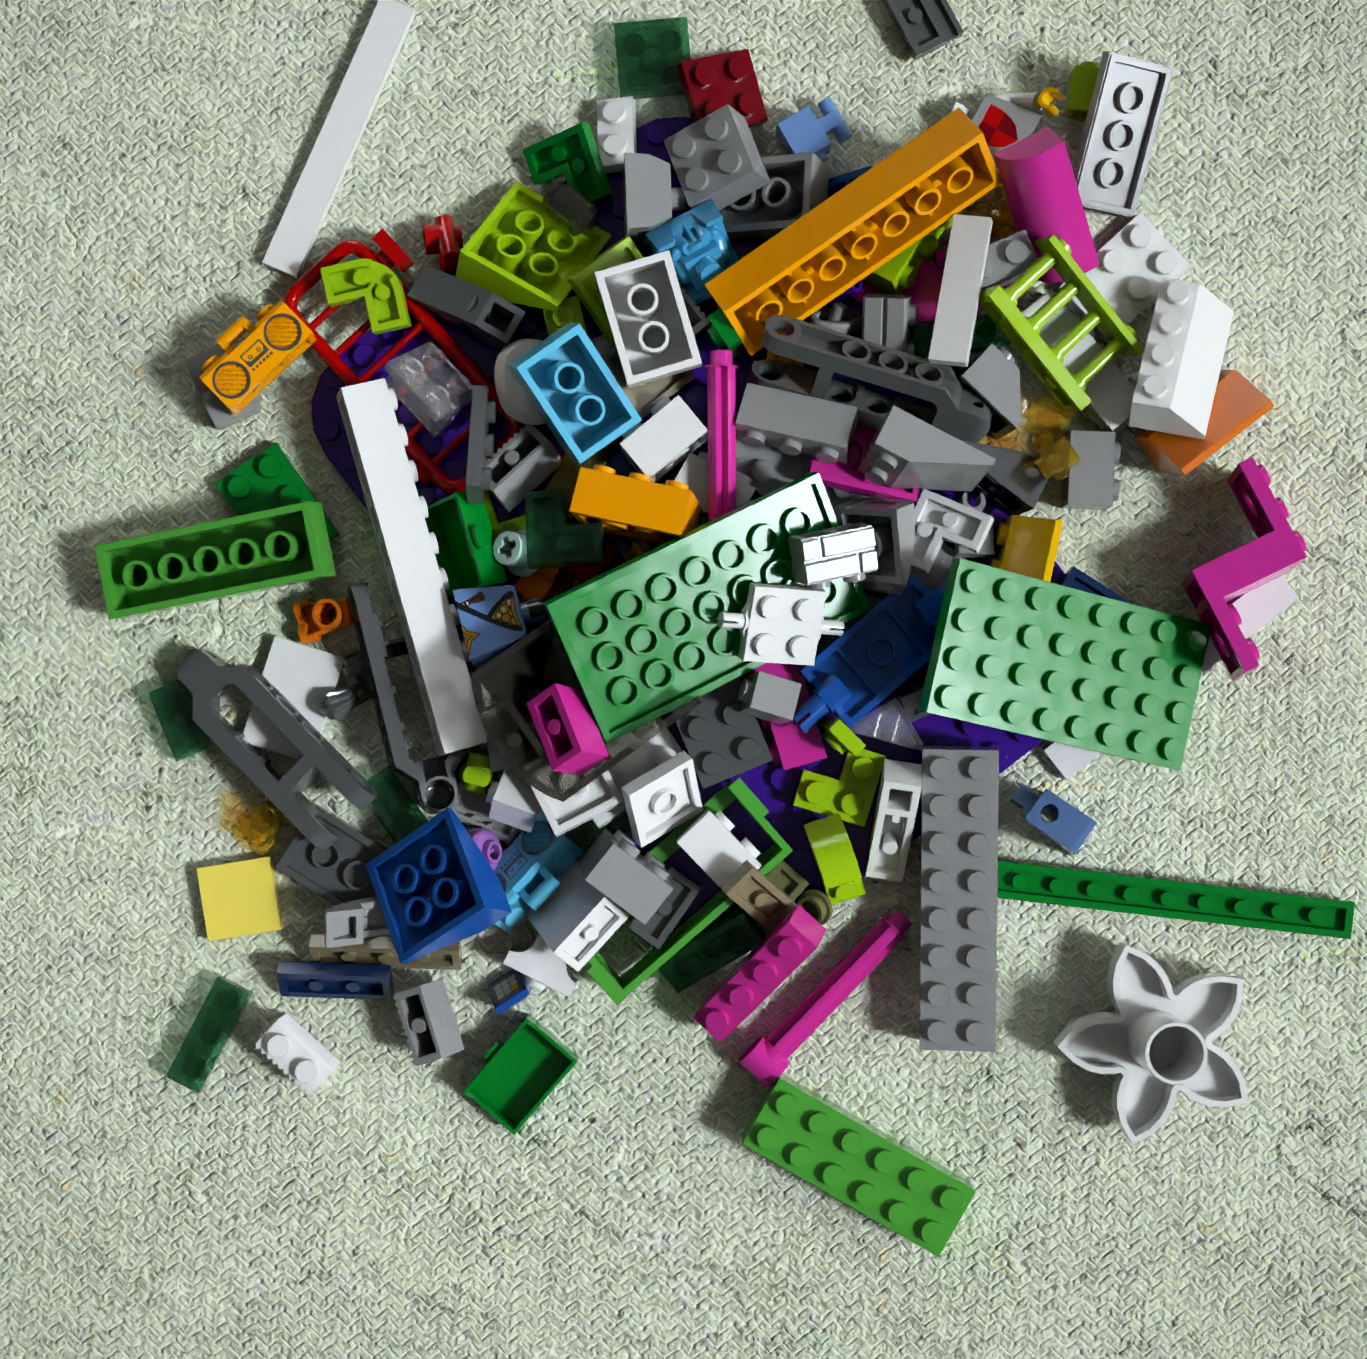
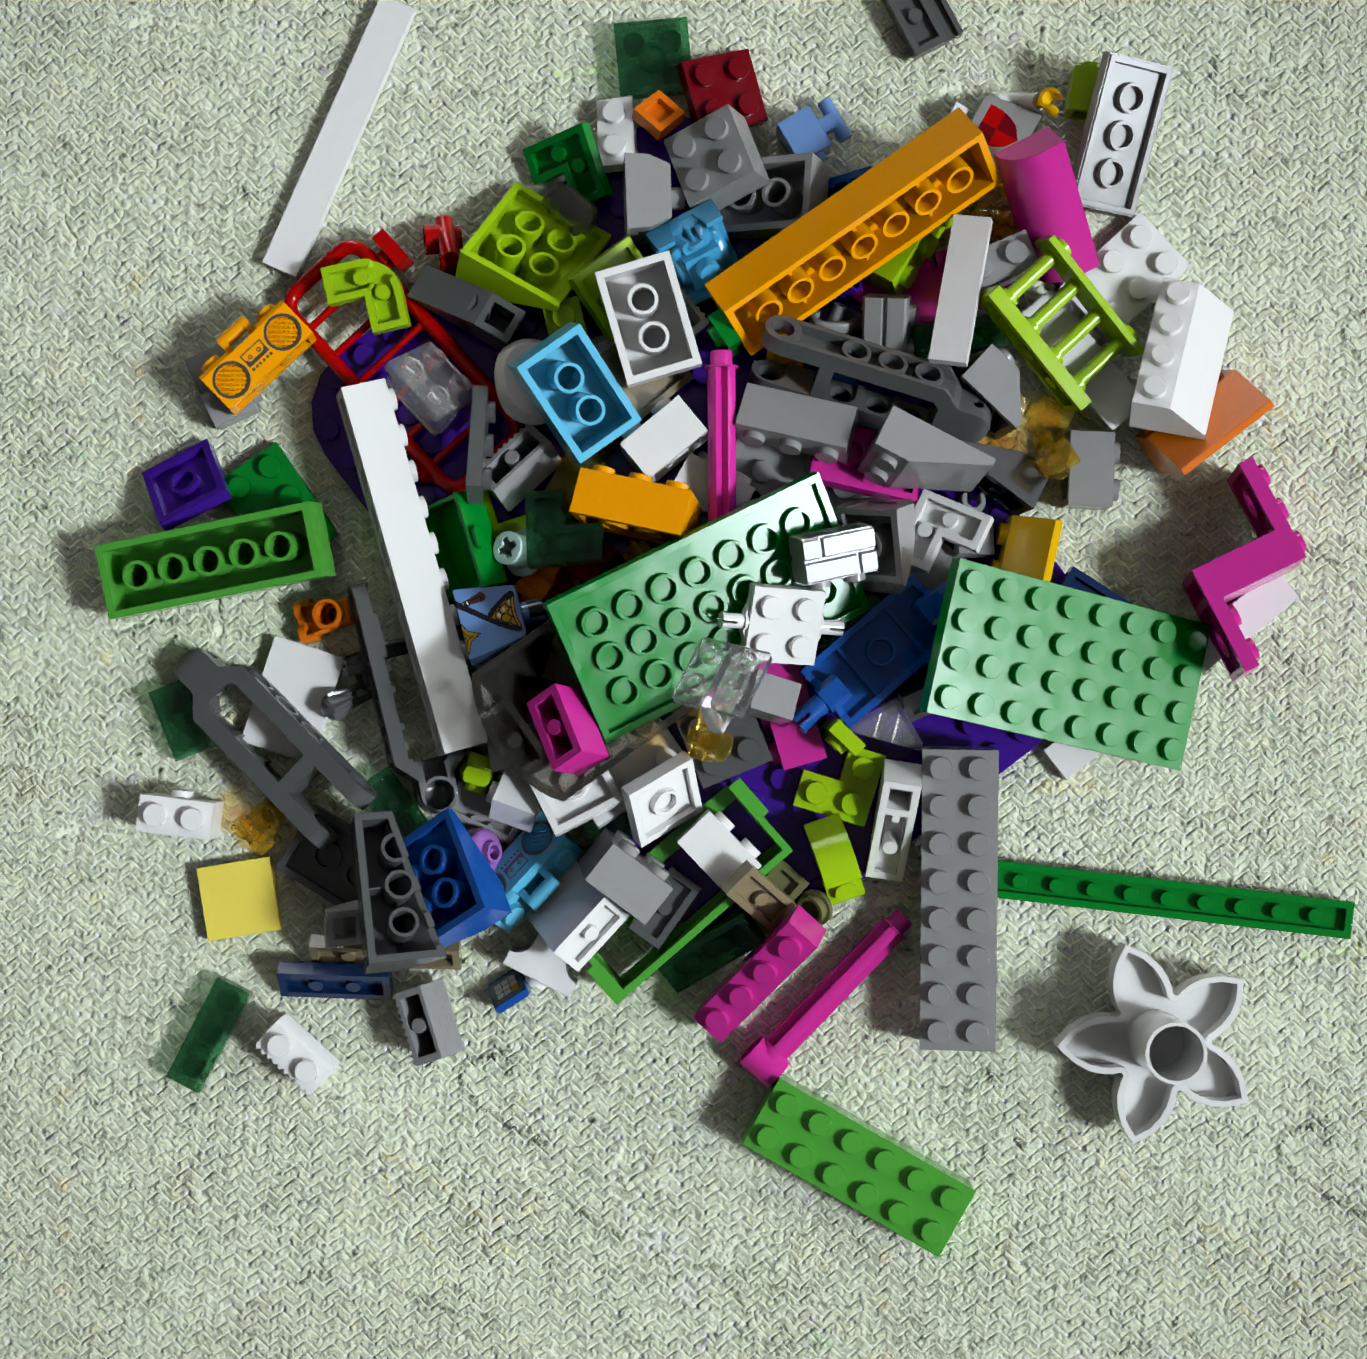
green container [463,1014,579,1135] -> none
medium blue torso [1010,783,1097,856] -> none
none -> white brick [135,789,224,840]
none -> dark purple plate [142,438,232,531]
none -> dark grey wedge [350,811,447,974]
none -> orange plate [632,90,685,141]
none -> clear bracket [672,637,772,735]
none -> clear yellow plate [687,700,735,762]

